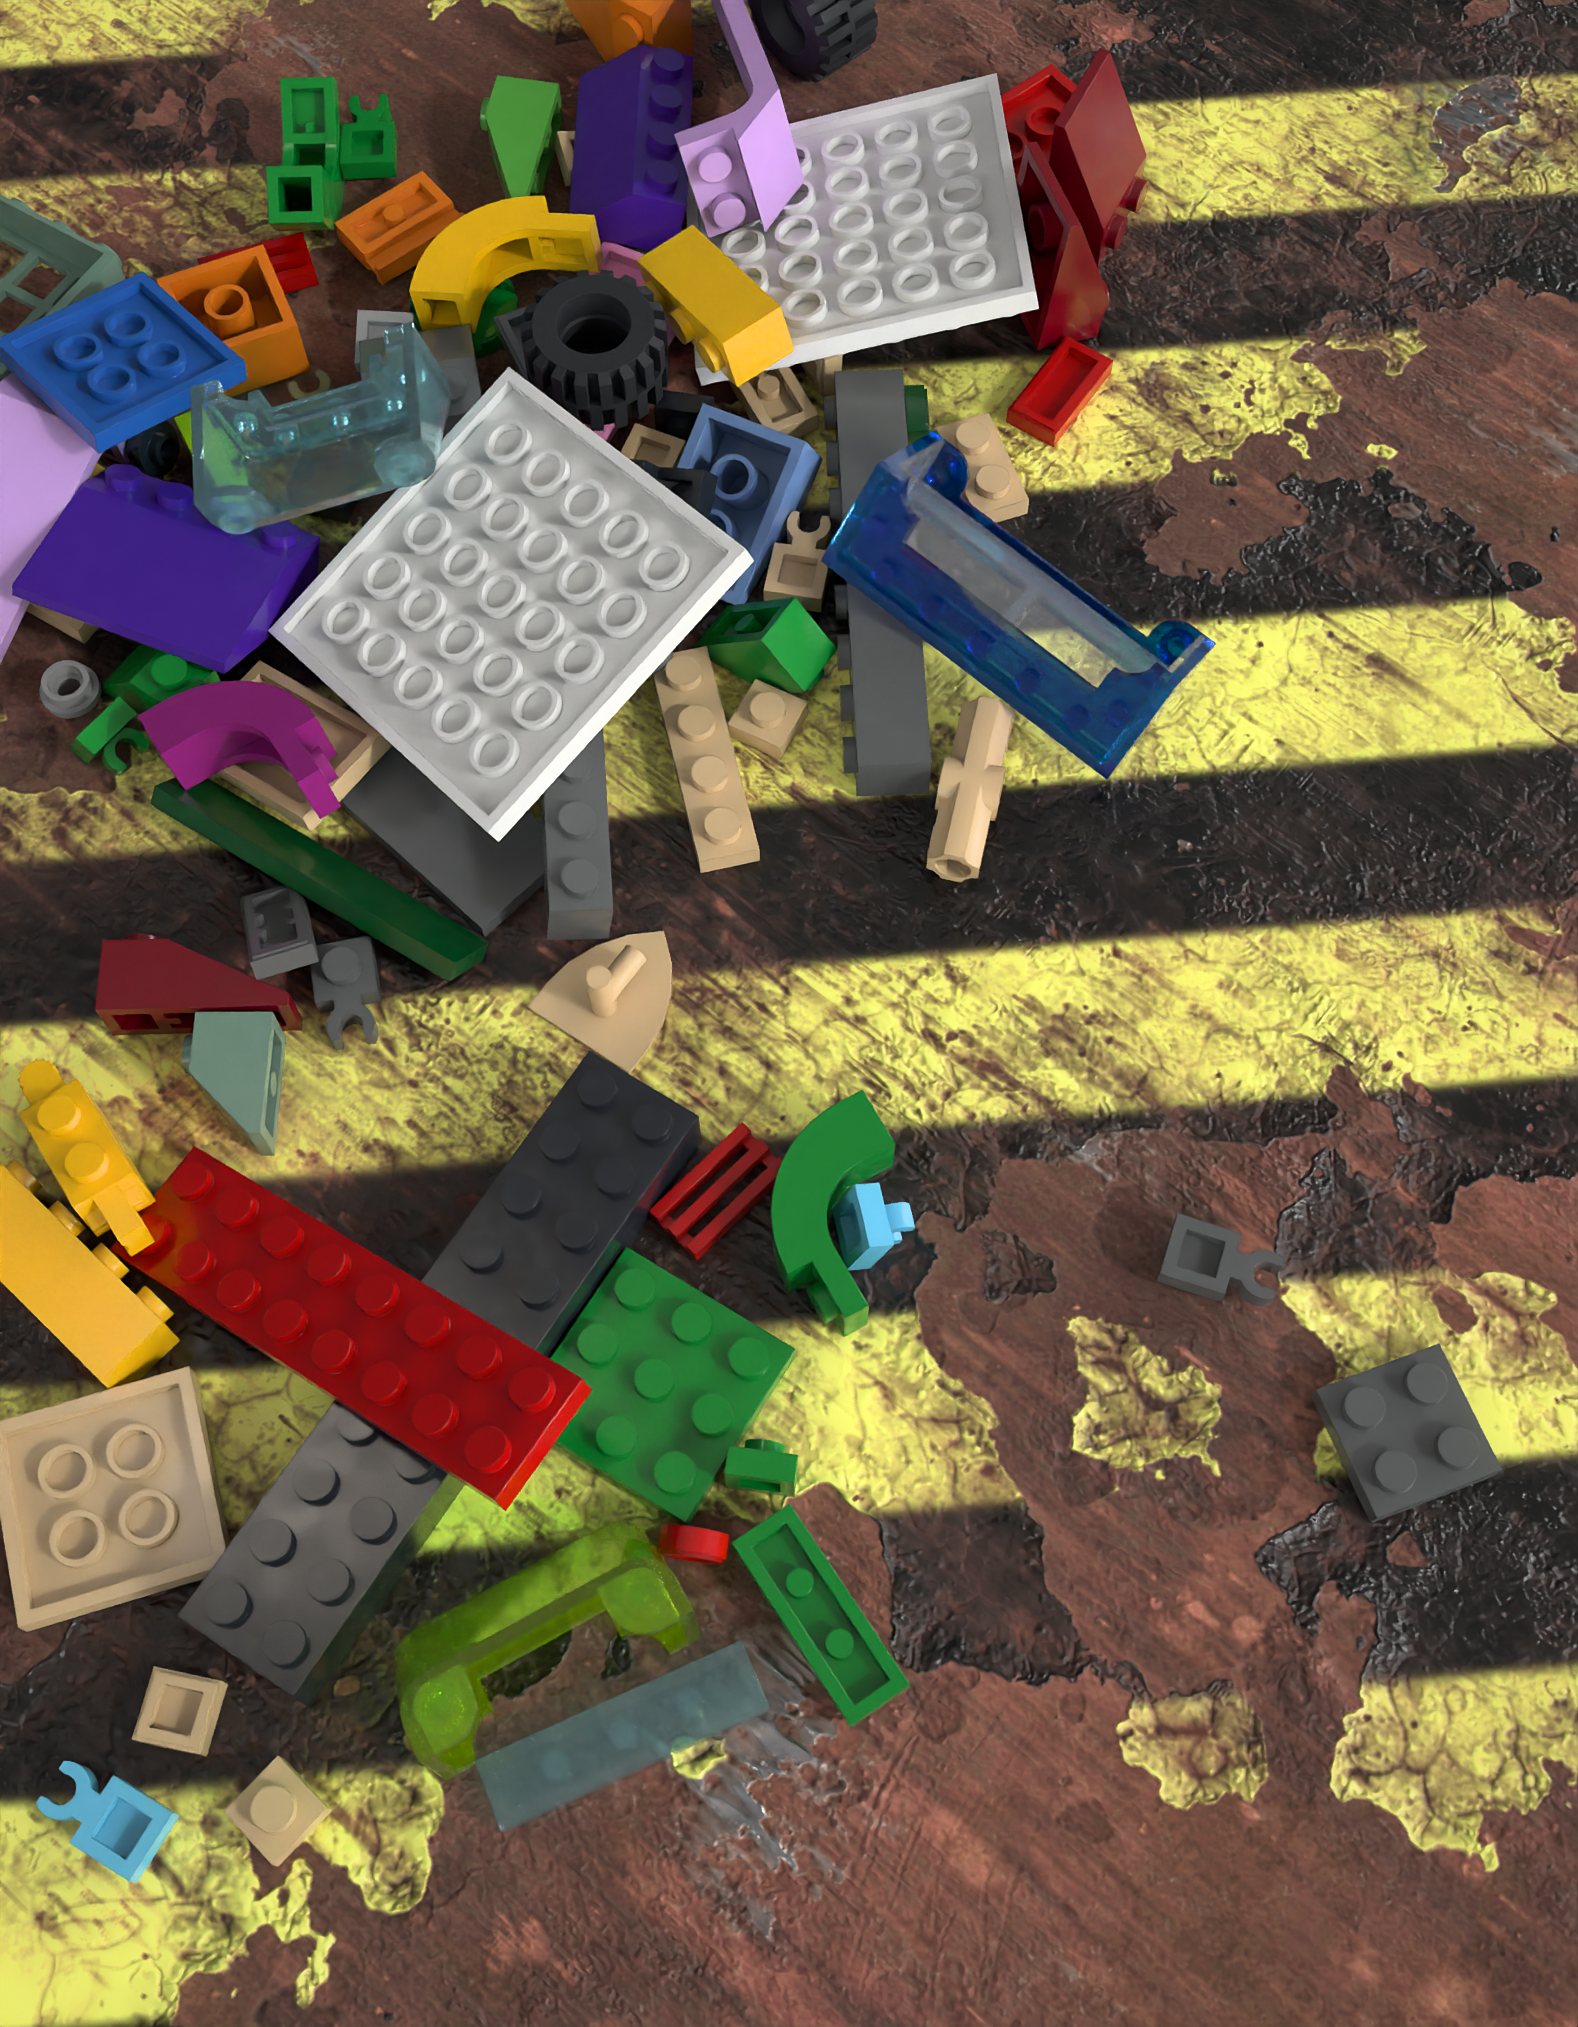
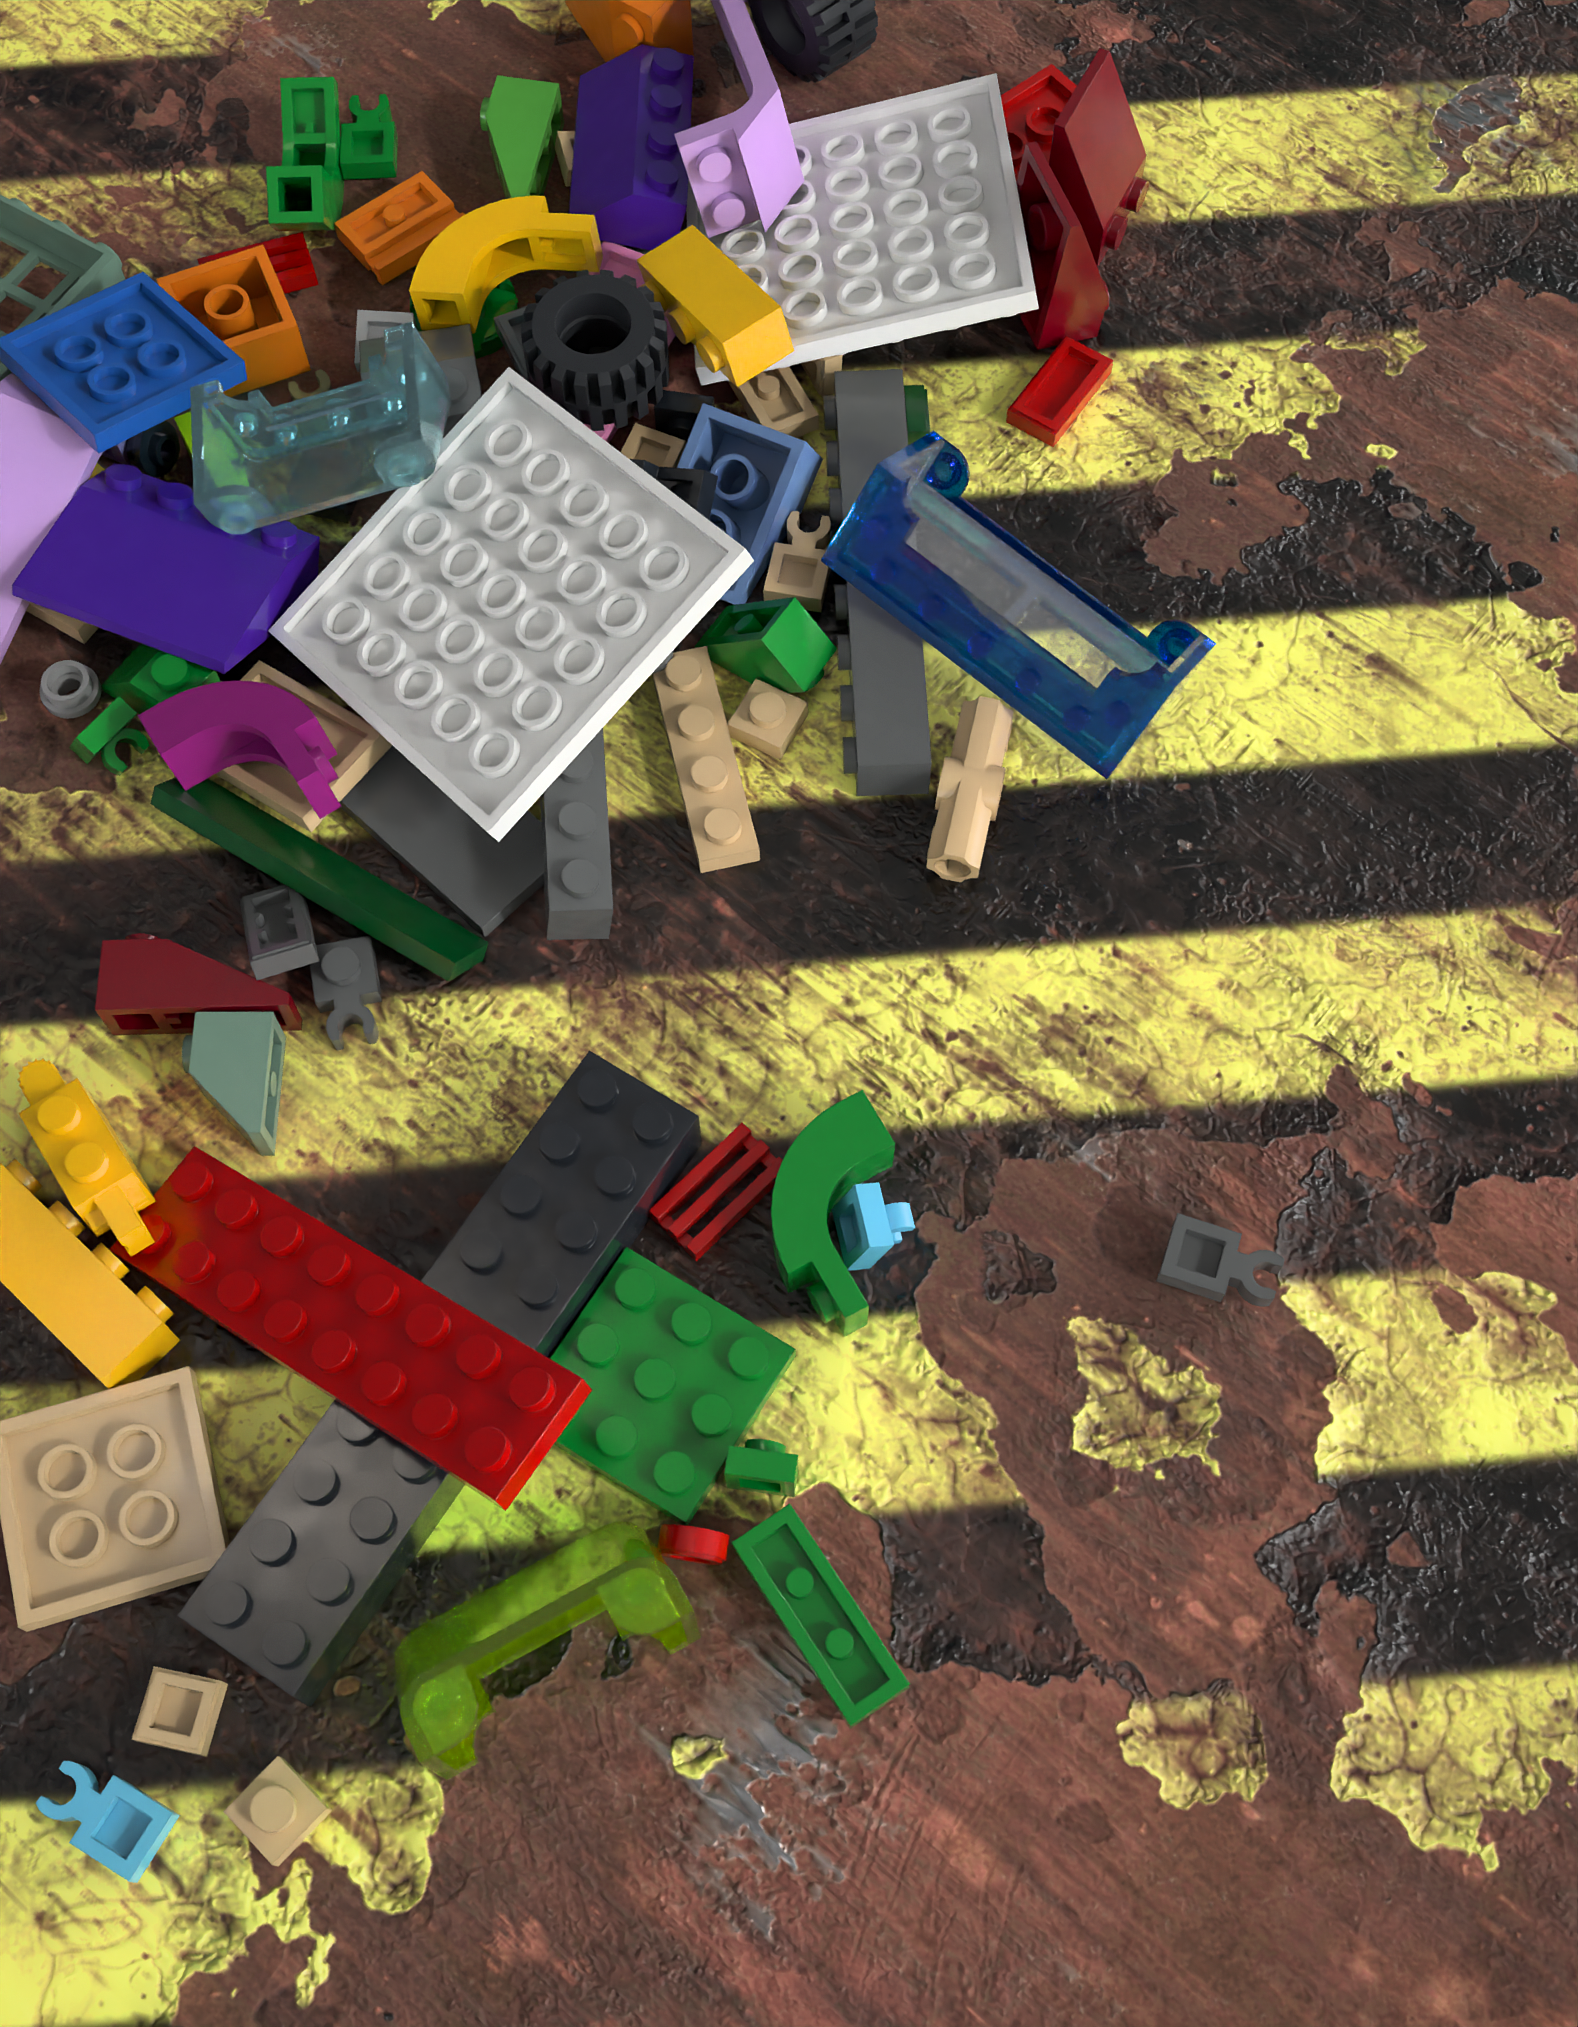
clear light blue tile [475,1640,770,1833] -> none
tan shield [528,931,672,1074] -> none
tan plate [934,413,1029,529] -> none
dark grey plate [1311,1344,1502,1523] -> none

